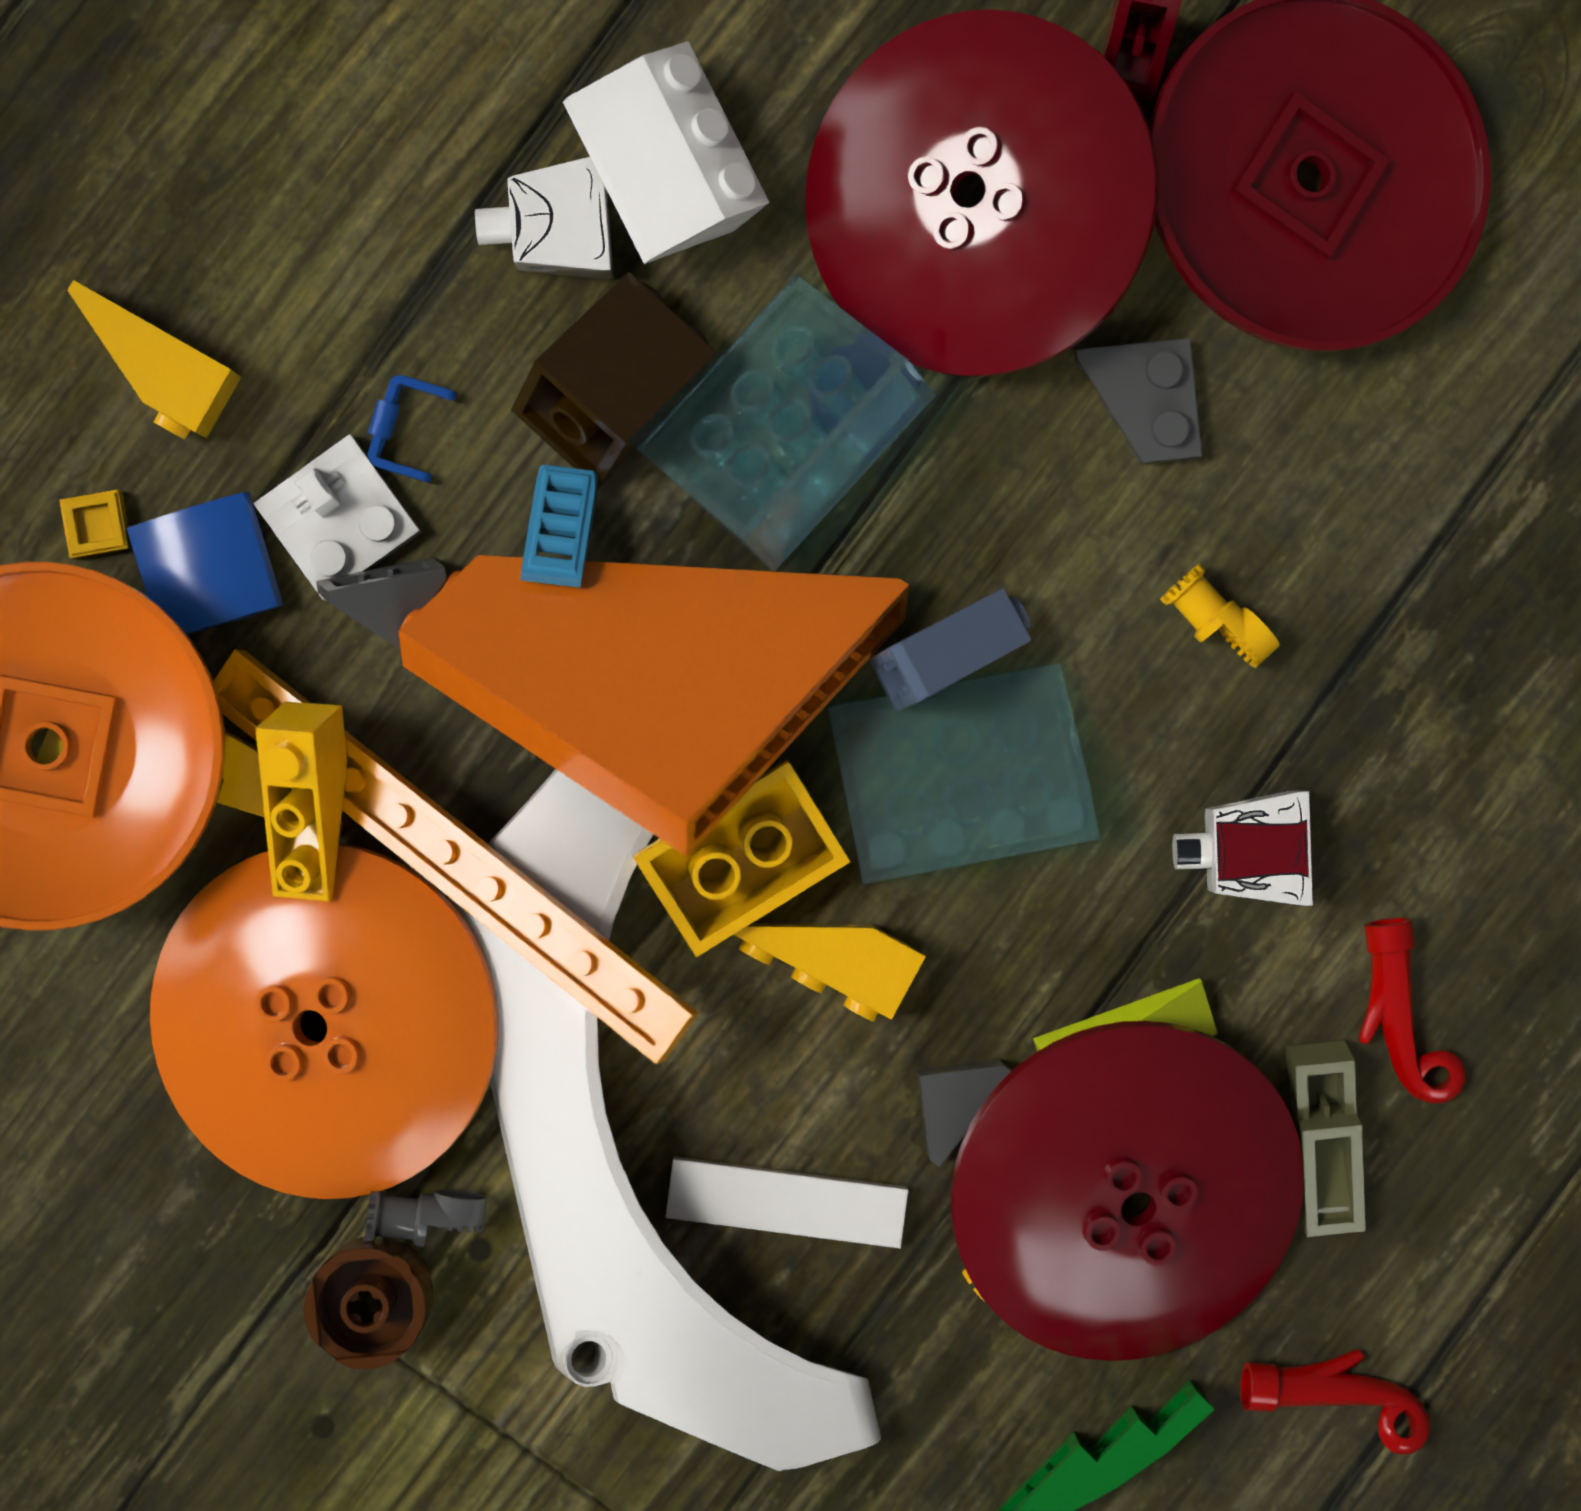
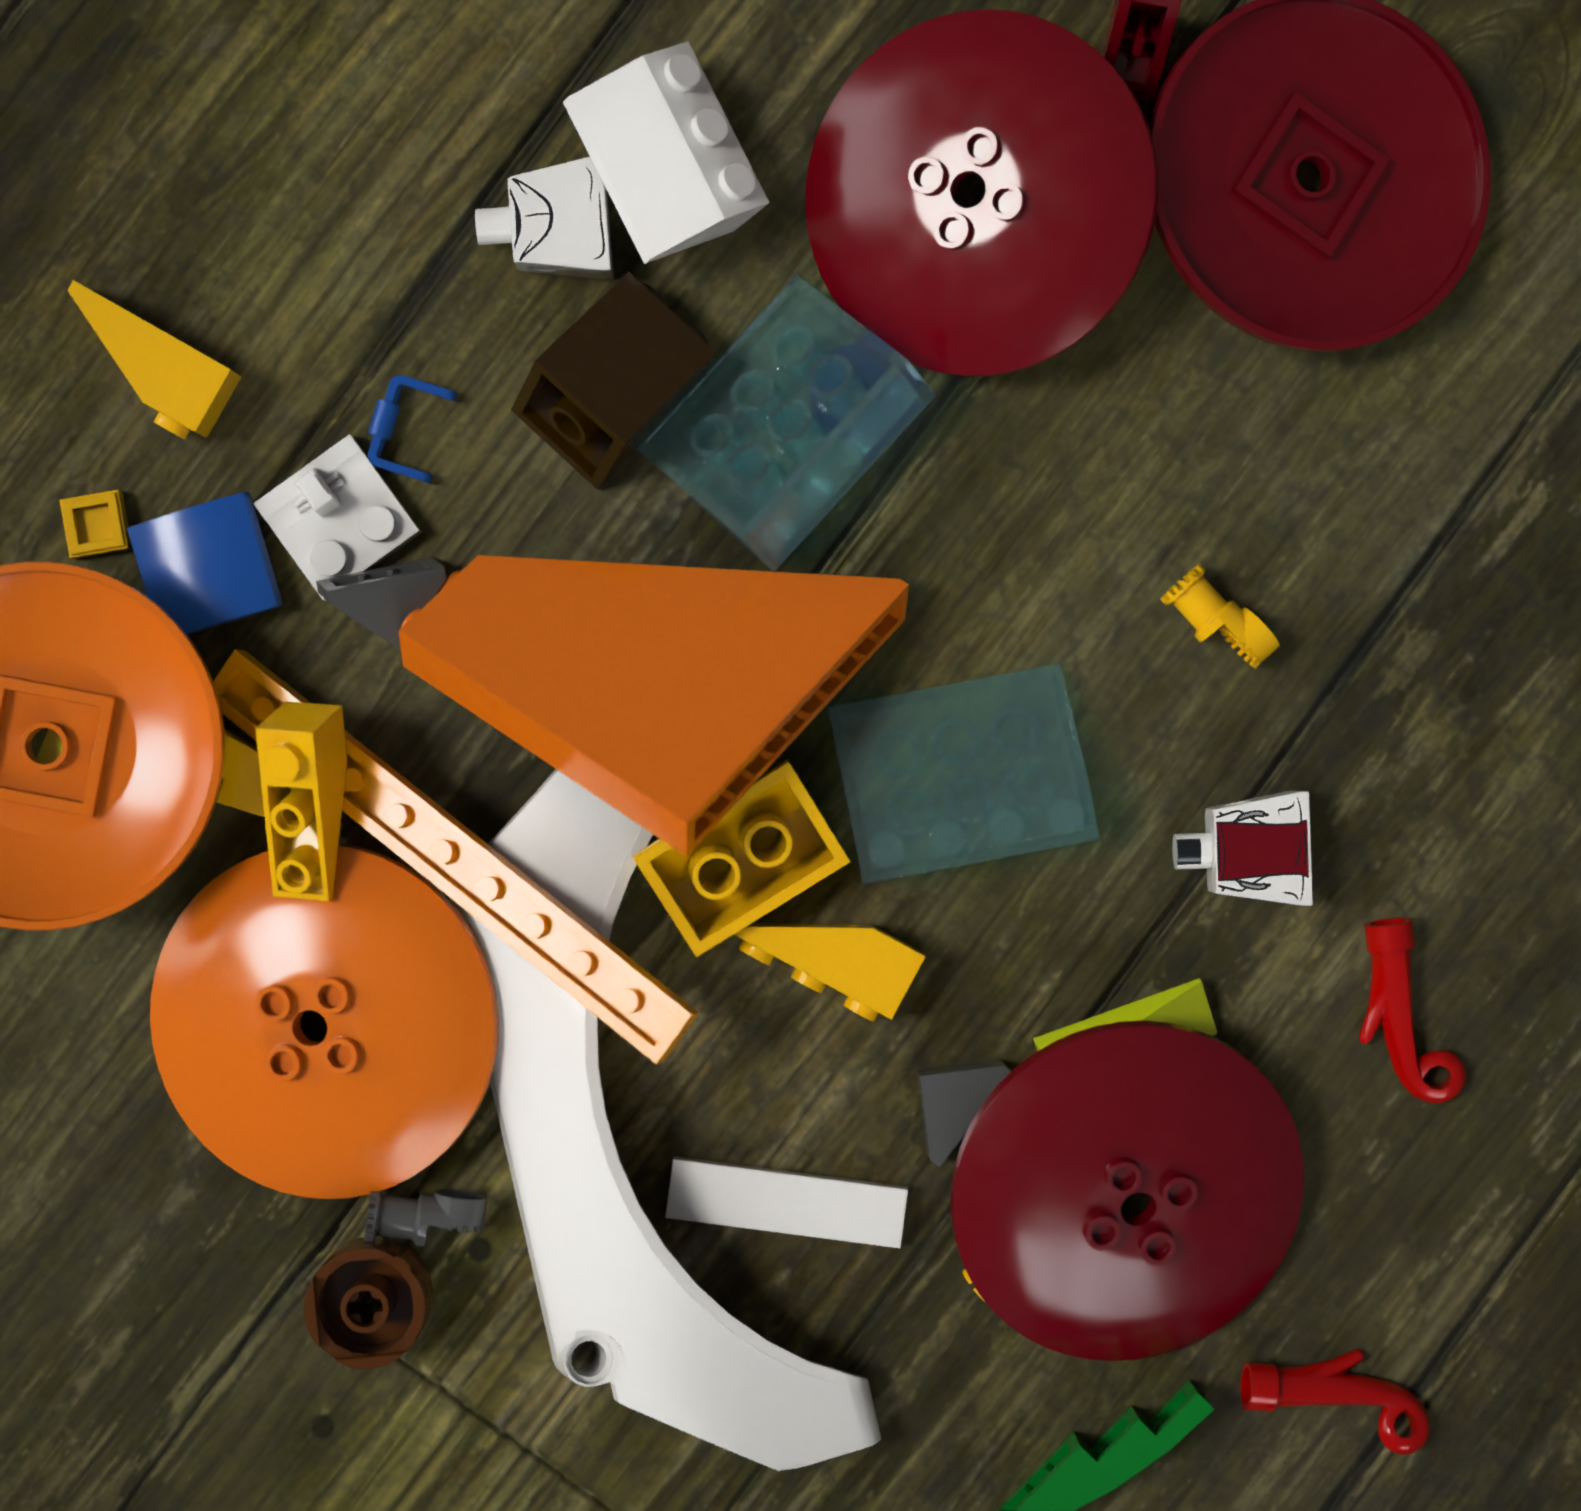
dark azure slope [521,465,598,588] -> none
sand blue slope [869,587,1032,712] -> none
dark grey wing [1074,338,1202,464] -> none
olive slope [1286,1040,1366,1237] -> none

